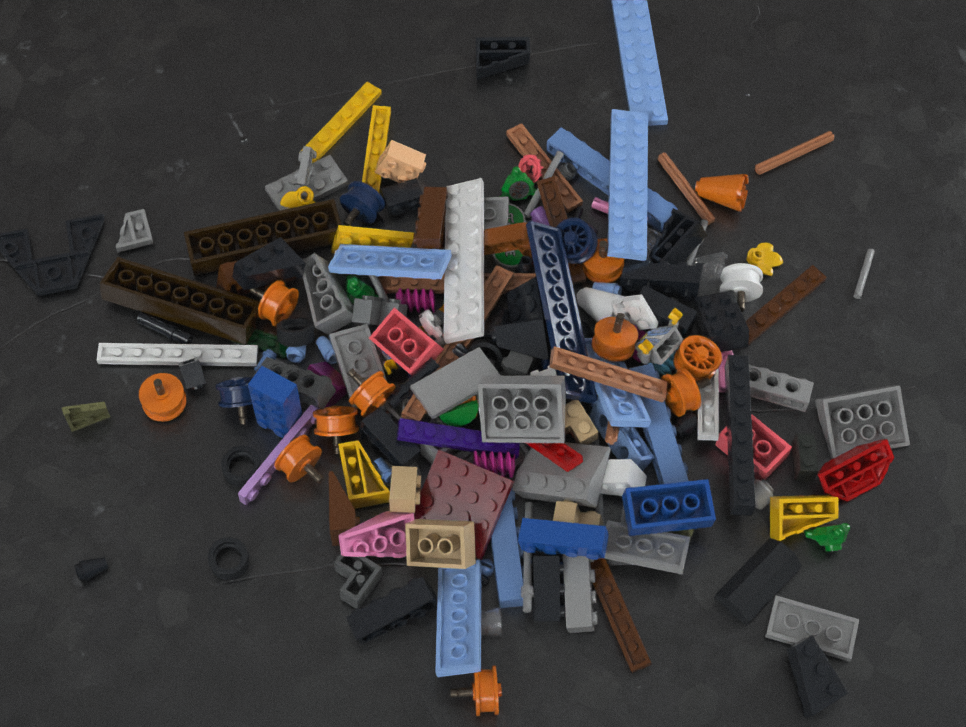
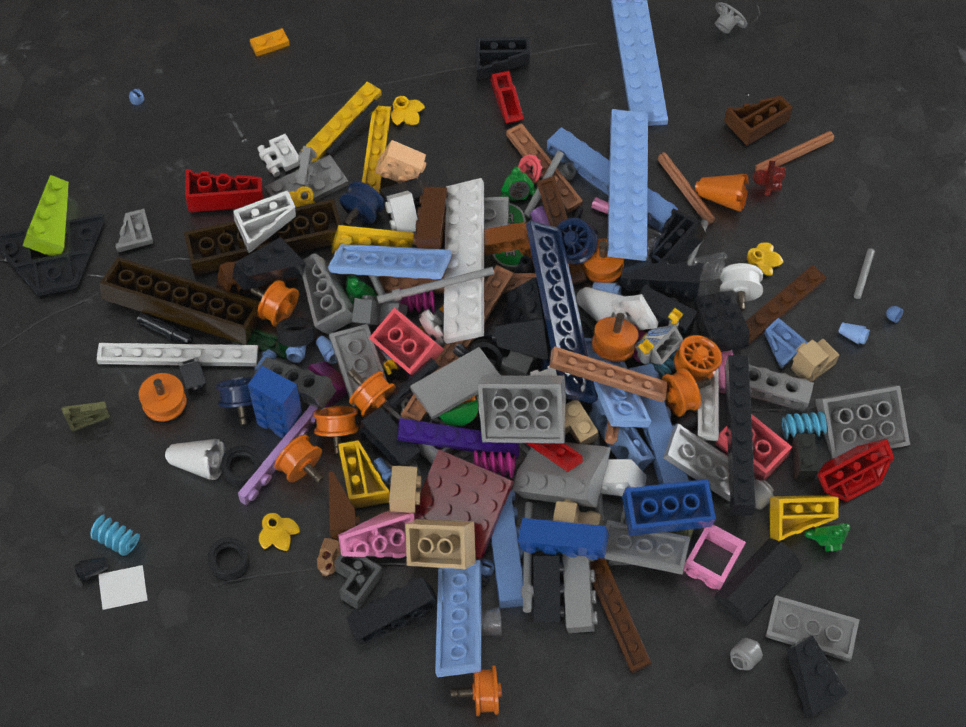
none -> lime wedge [23,175,69,256]
none -> medium azure piece [91,515,140,556]
none -> white sticker [98,565,148,610]
none -> medium blue hinge [129,89,144,105]
none -> white cone [165,439,226,480]
none -> red wedge [185,169,264,212]
none -> white wedge [233,190,296,253]
none -> light orange plate [249,28,290,57]
none -> white plate [258,134,300,177]
none -> yellow plate [259,513,300,551]
none -> medium nougat rock [317,538,341,577]
none -> black bar [325,99,380,155]
none -> light grey bar [377,267,494,304]
none -> white brick [385,191,418,232]
none -> yellow plate [391,96,425,126]
none -> red slope [490,71,524,124]
none -> light grey plate [663,424,730,501]
none -> bright pink window [683,525,746,590]
none -> light grey wheel [715,2,748,33]
none -> reddish brown wedge [724,95,793,145]
none -> light grey head [730,638,763,671]
none -> clear red hips [753,160,785,195]
none -> medium blue wing [764,318,808,369]
none -> medium azure piece [782,411,827,440]
none -> tan brick [791,339,839,382]
none -> light blue cone [839,322,870,345]
none -> medium blue hinge [886,306,903,323]

